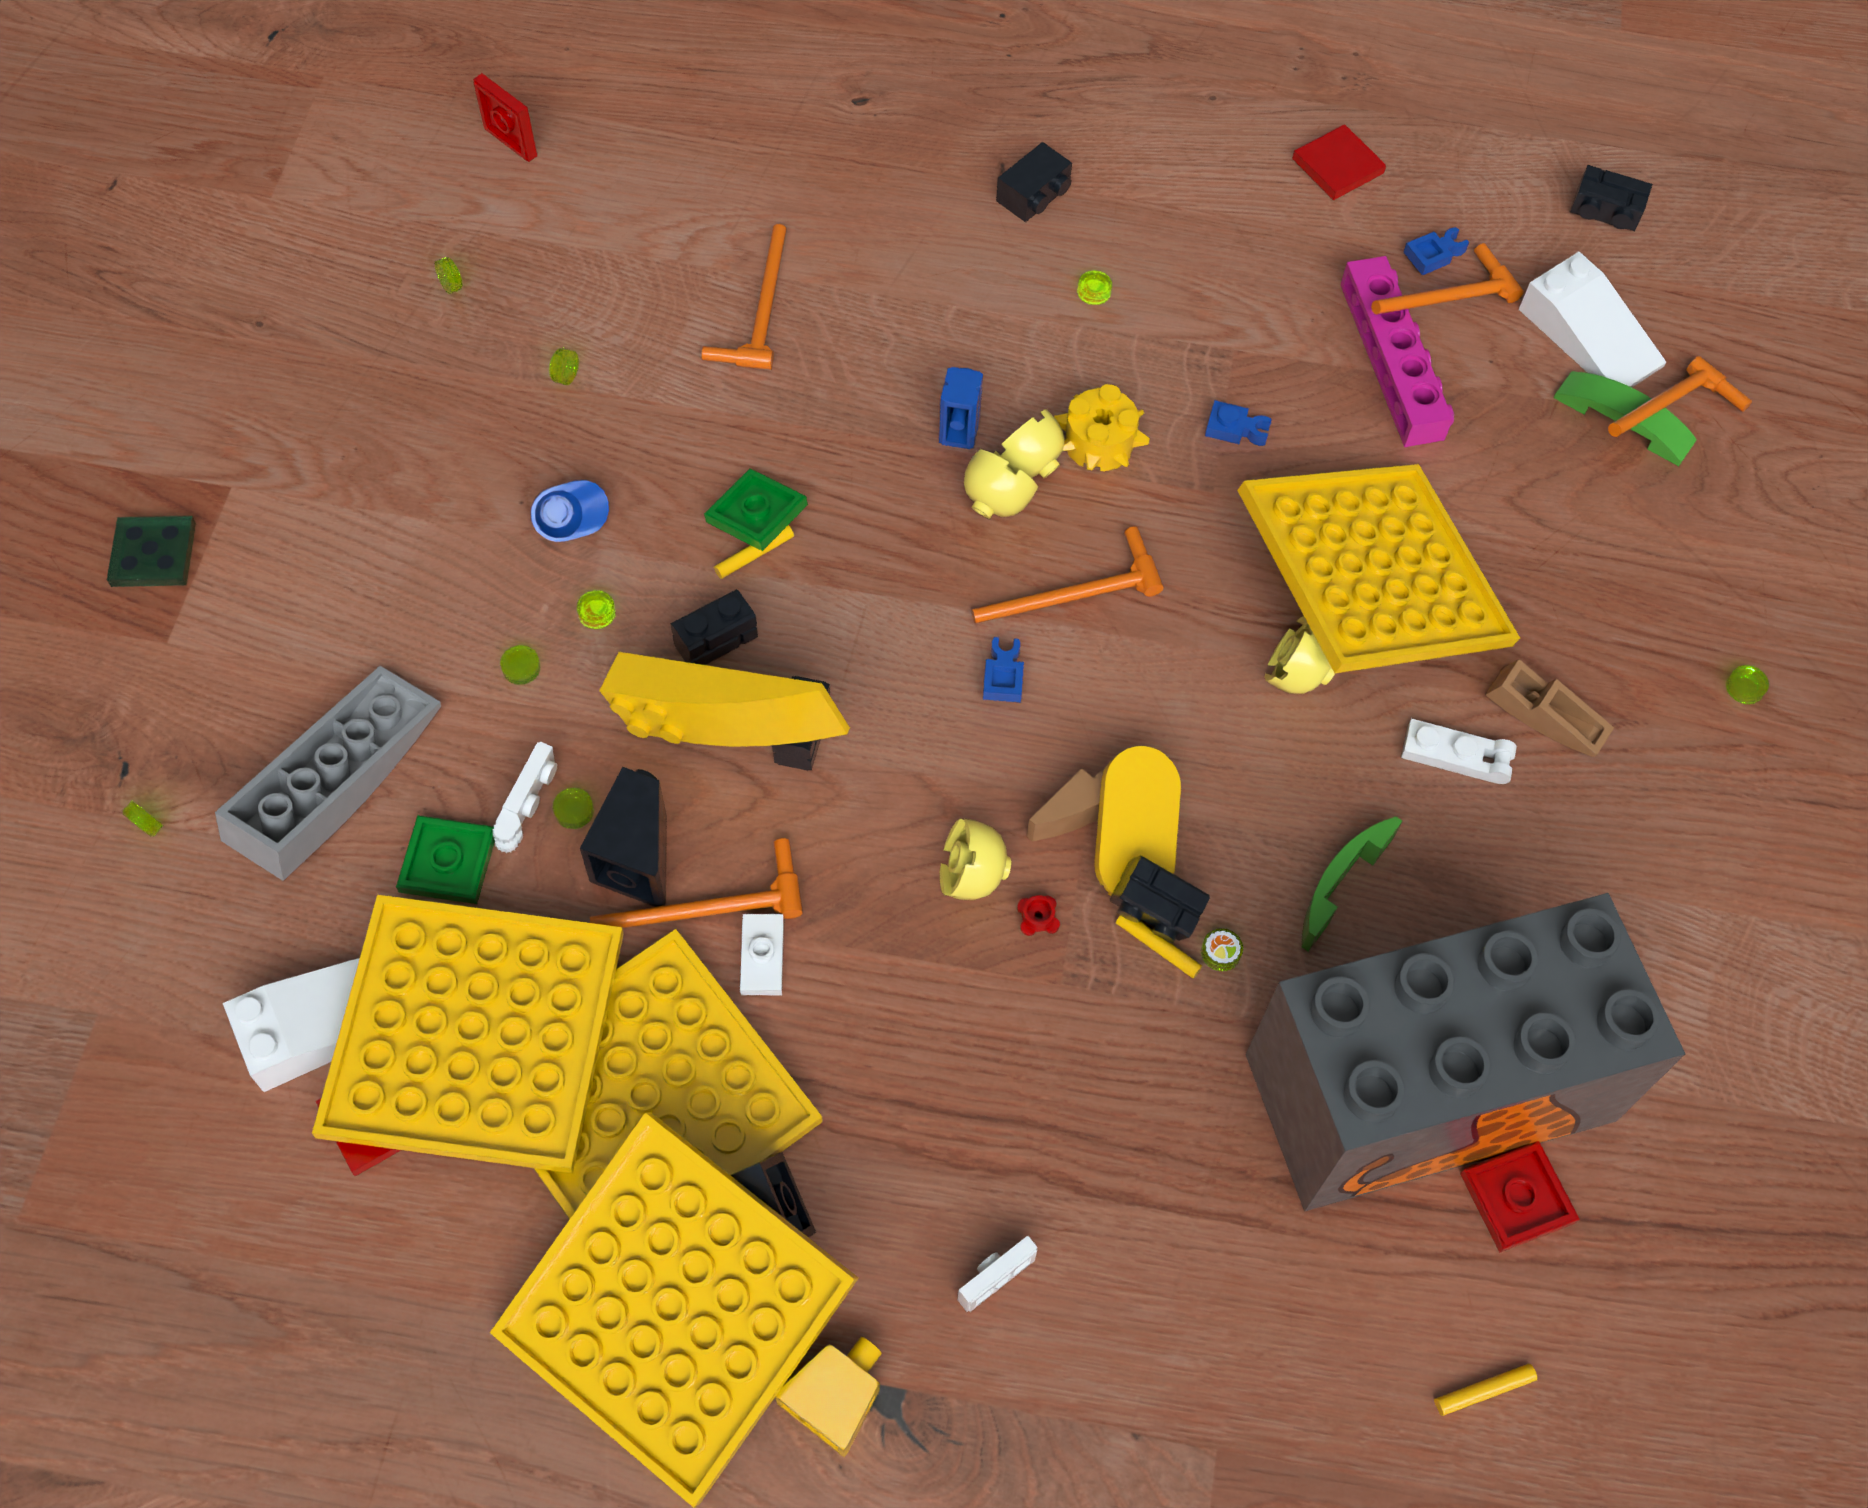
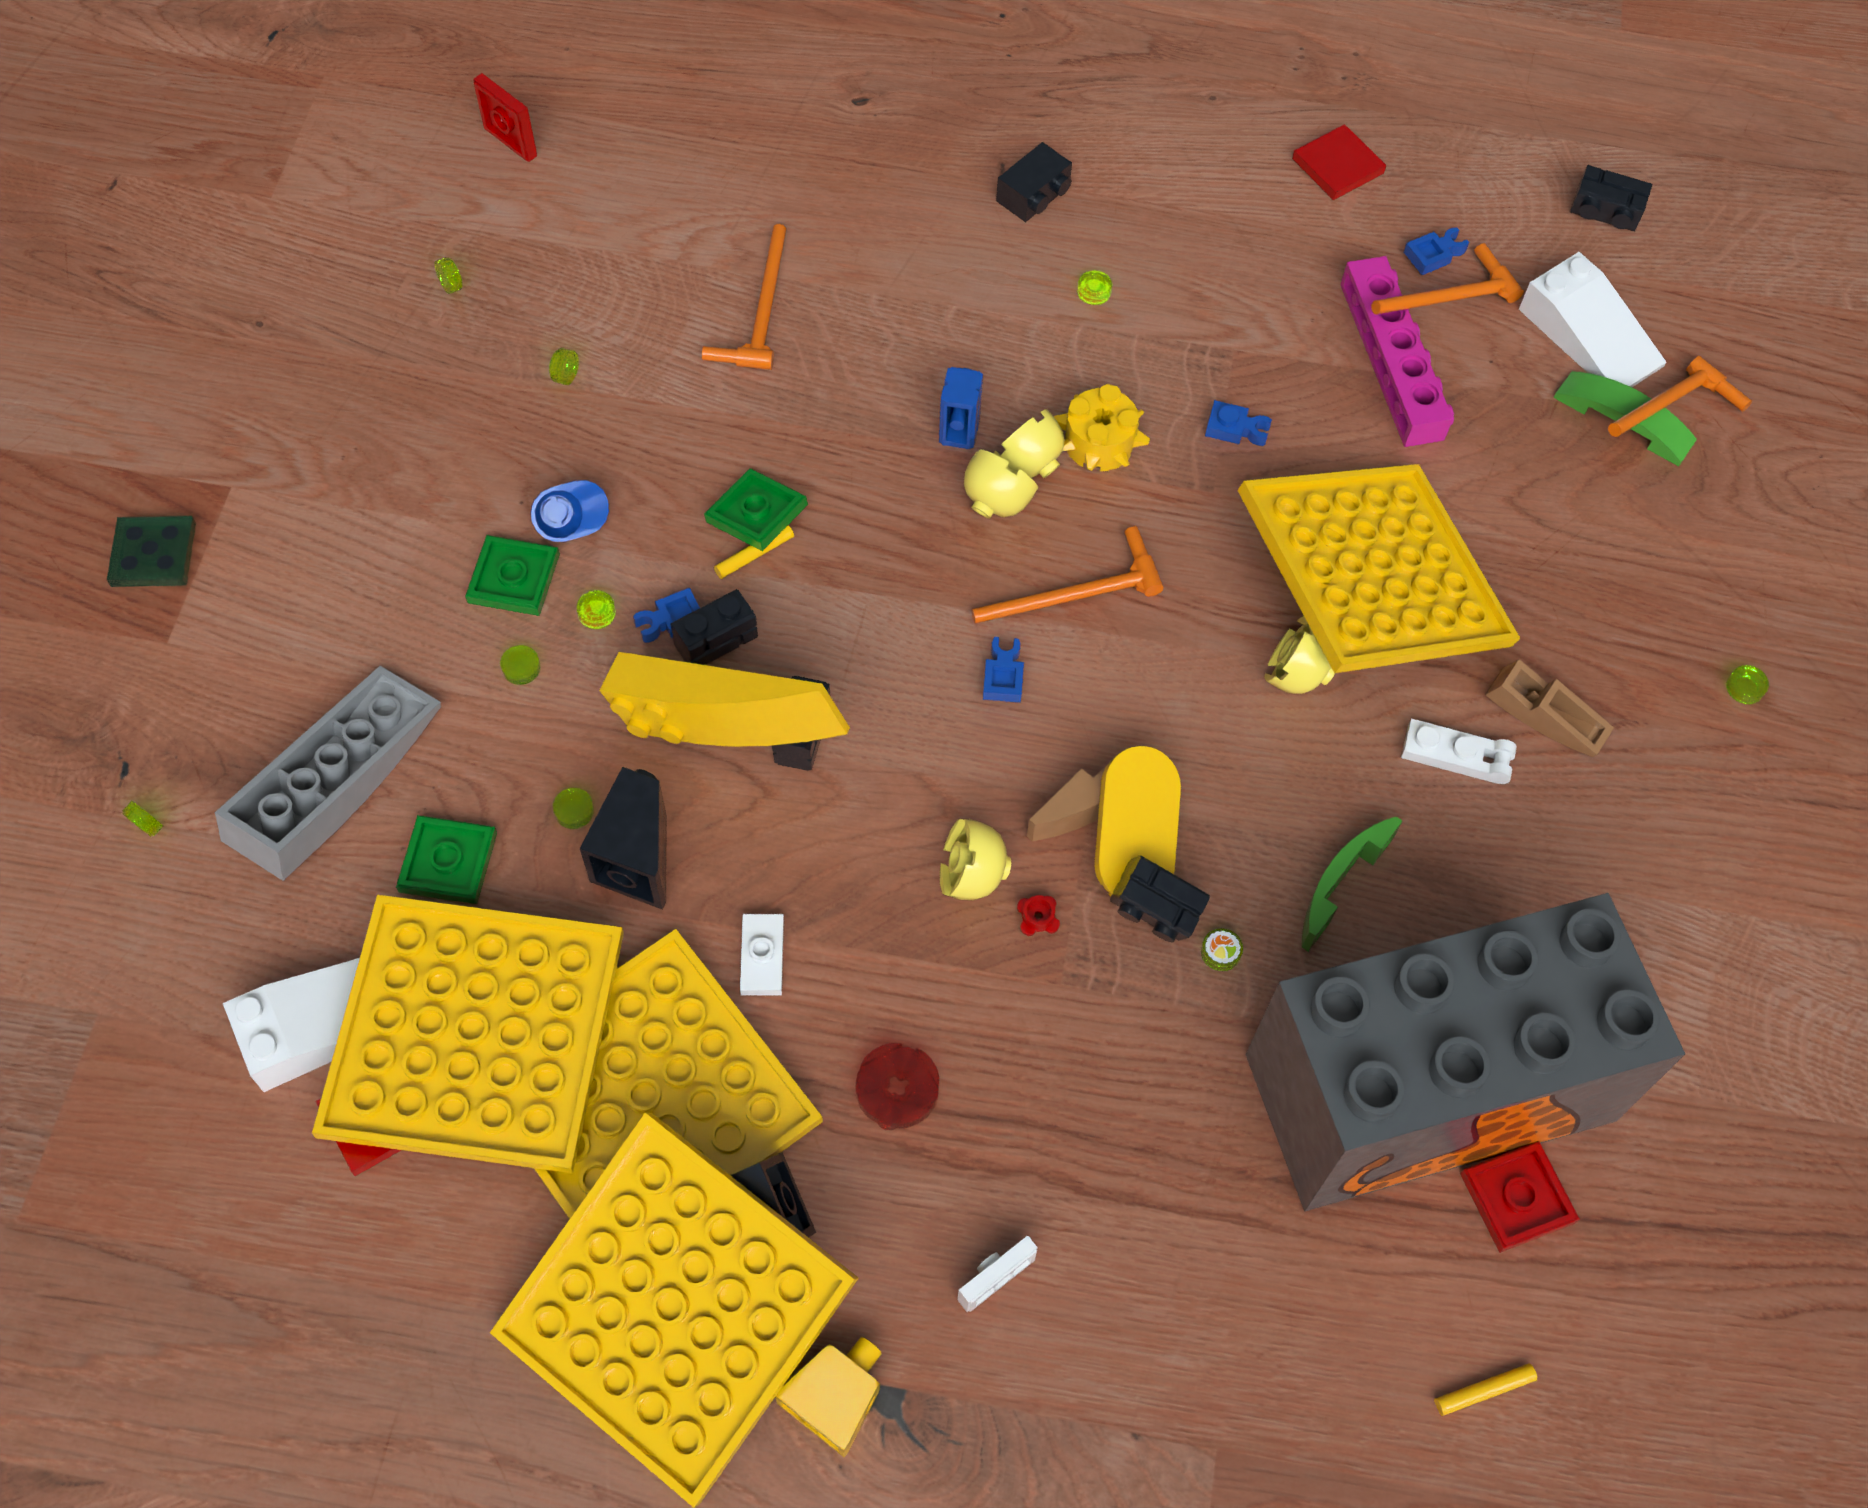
white hinge [492,742,557,854] -> none
orange bar [590,838,803,928] -> none
yellow piece [1116,915,1202,979] -> none
none -> green tile [465,535,560,616]
none -> blue plate [633,588,700,643]
none -> clear red plate [855,1043,940,1130]

